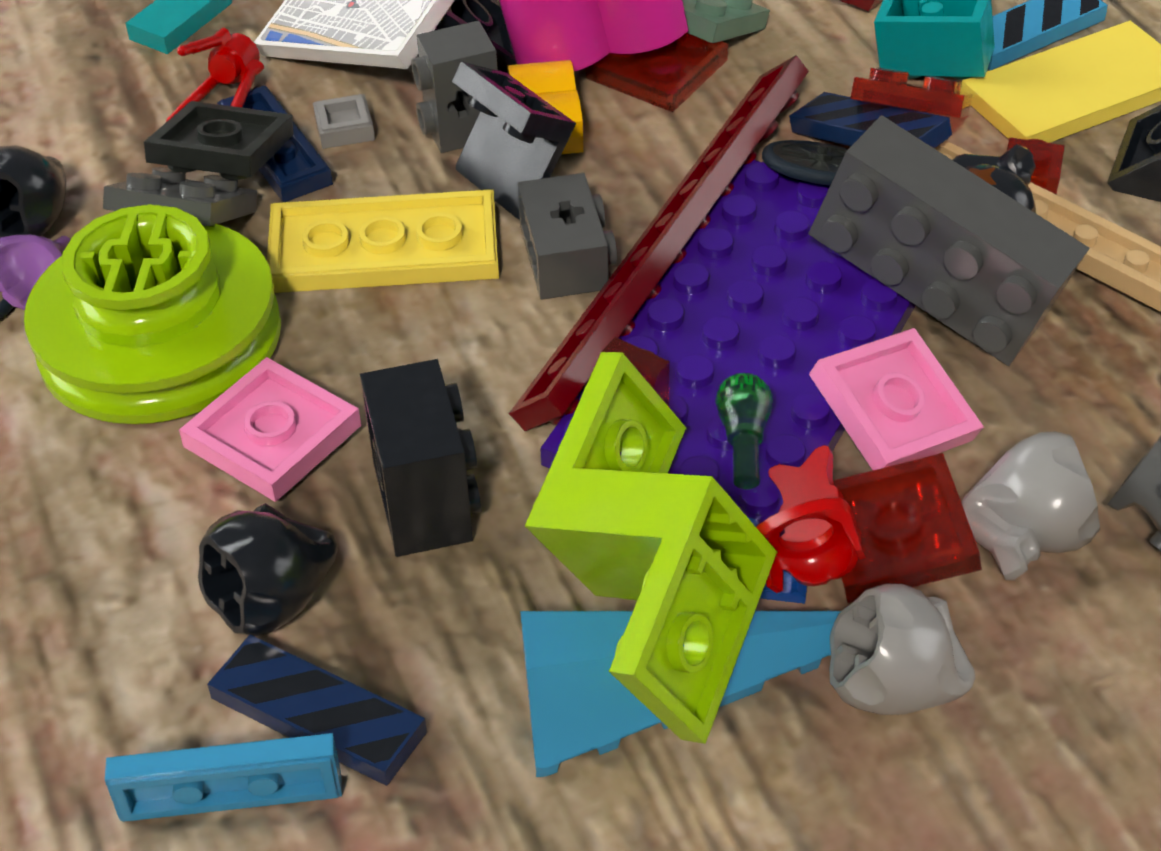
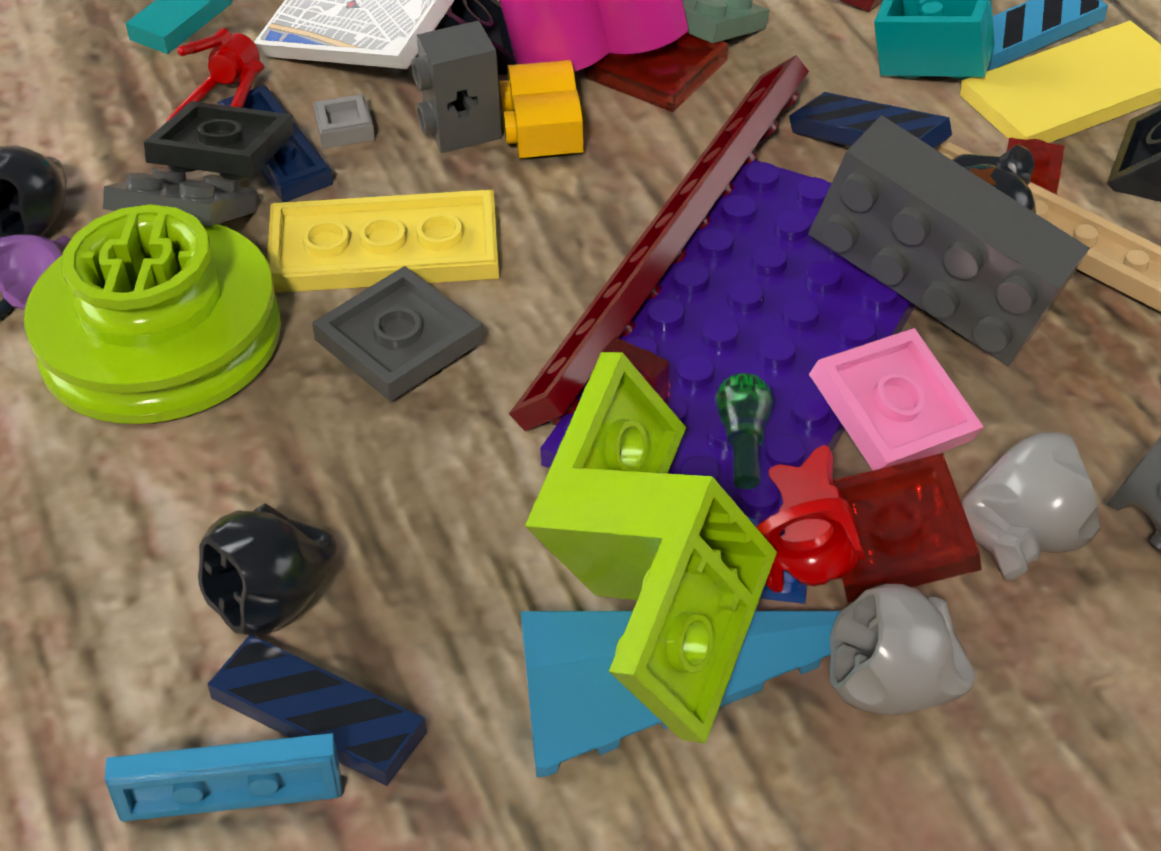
bright pink plate [179,357,361,502] -> none
black brick [360,359,482,557] -> none
bracket [452,61,576,220] -> none
dark grey brick [517,172,617,300] -> none
wheel [762,140,848,186] -> none
clear red plate [850,67,973,118] -> none
none -> dark grey plate [312,266,483,402]

